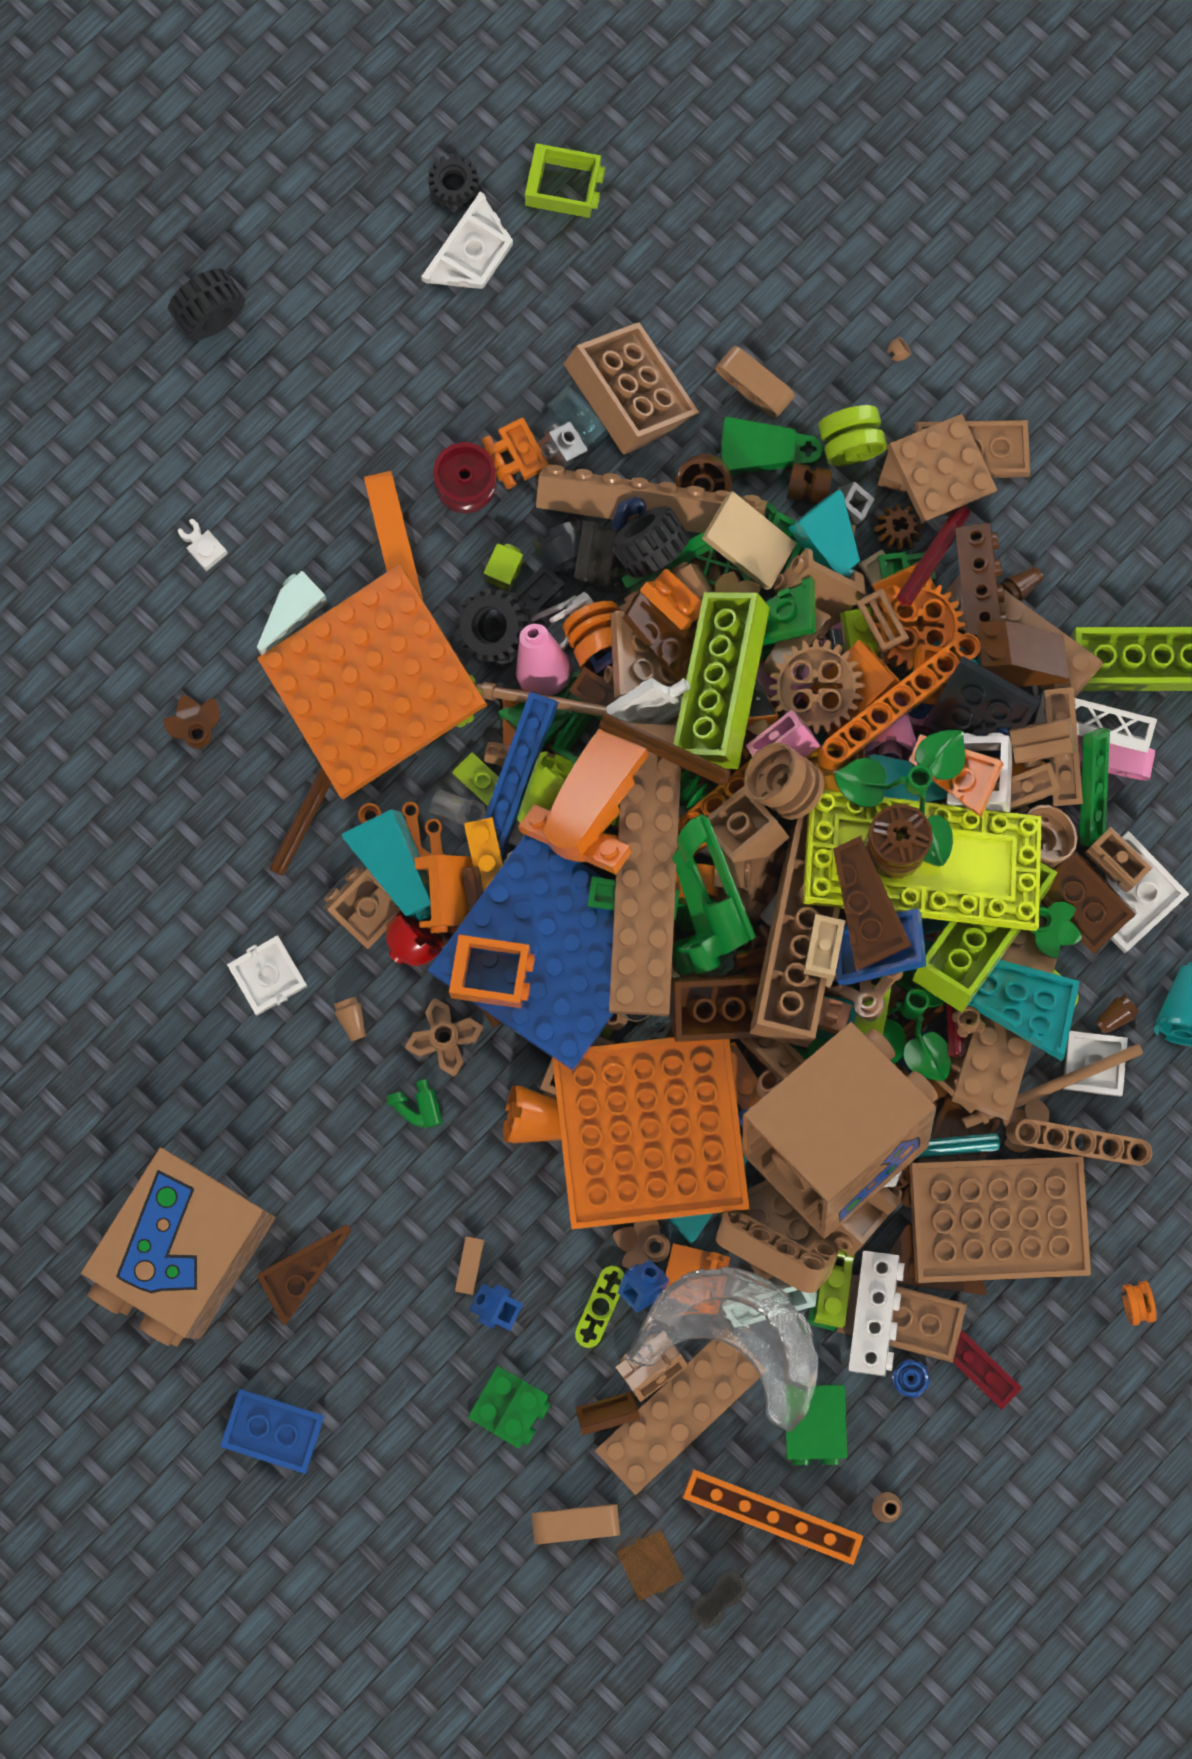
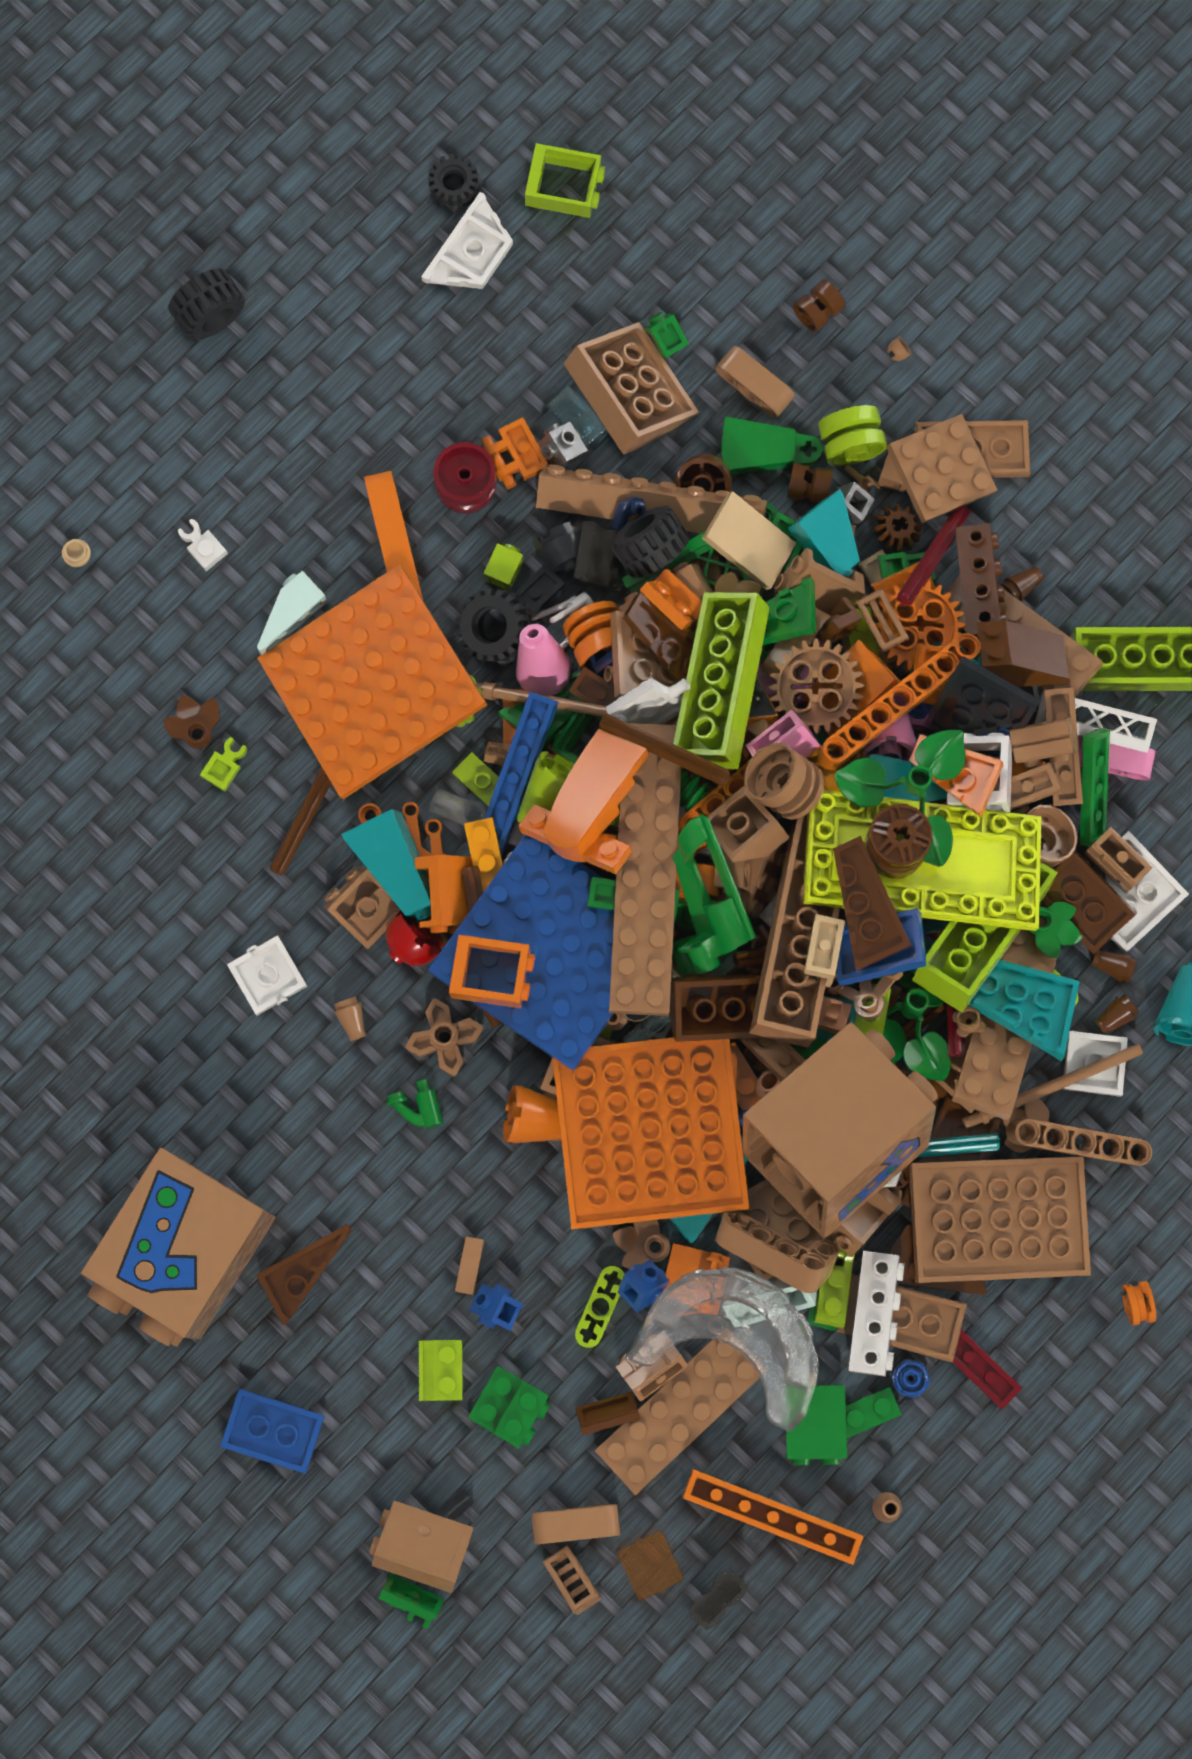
none -> tan plate [62,539,91,567]
none -> lime plate [200,737,247,792]
none -> medium nougat piece [369,1490,474,1593]
none -> green plate [378,1573,445,1629]
none -> lime plate [419,1340,463,1401]
none -> medium nougat slope [542,1545,602,1615]
none -> green bracket [643,312,689,358]
none -> reddish brown wheel [793,279,846,333]
none -> reddish brown bracket [820,597,863,644]
none -> medium nougat hand [844,464,880,497]
none -> green plate [846,1387,902,1438]
none -> reddish brown cone [1092,950,1137,983]

